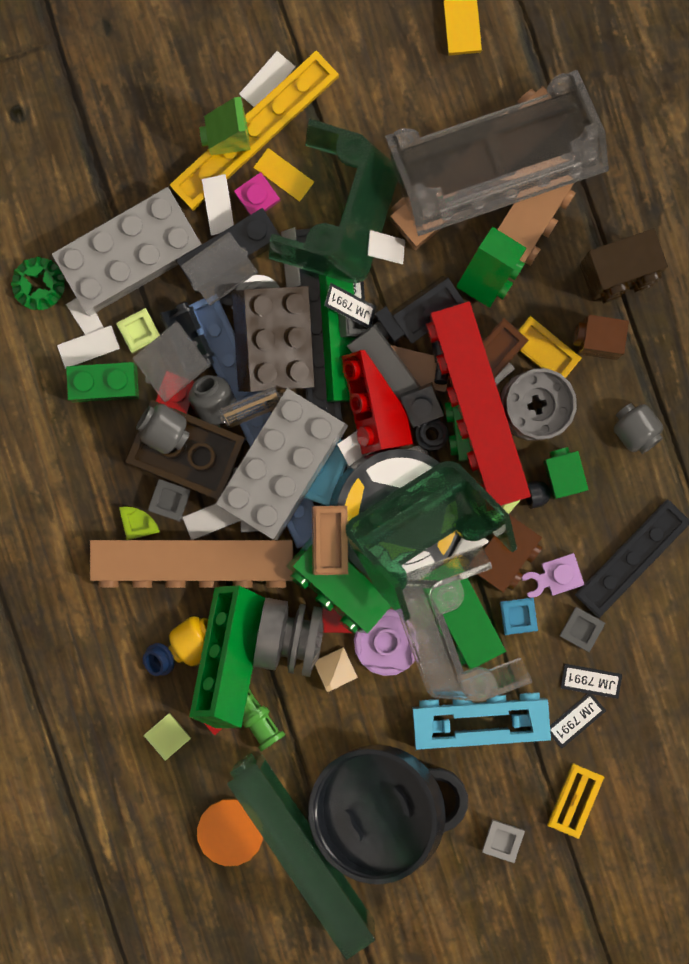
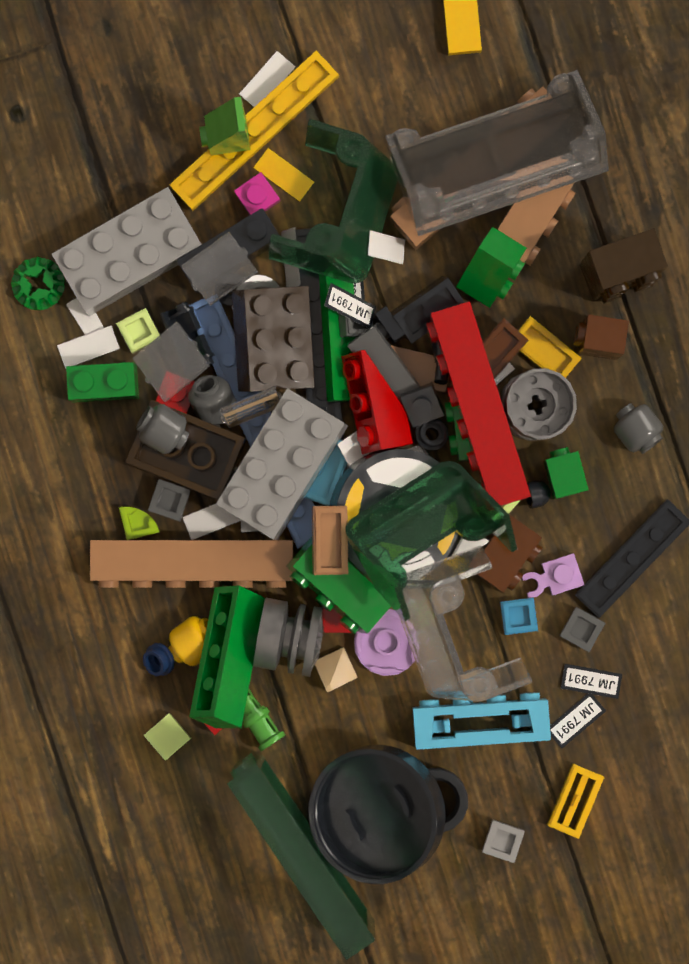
orange tile [197,799,264,866] -> none
white sticker [202,174,234,236] -> none
green brick [420,562,506,670] -> none

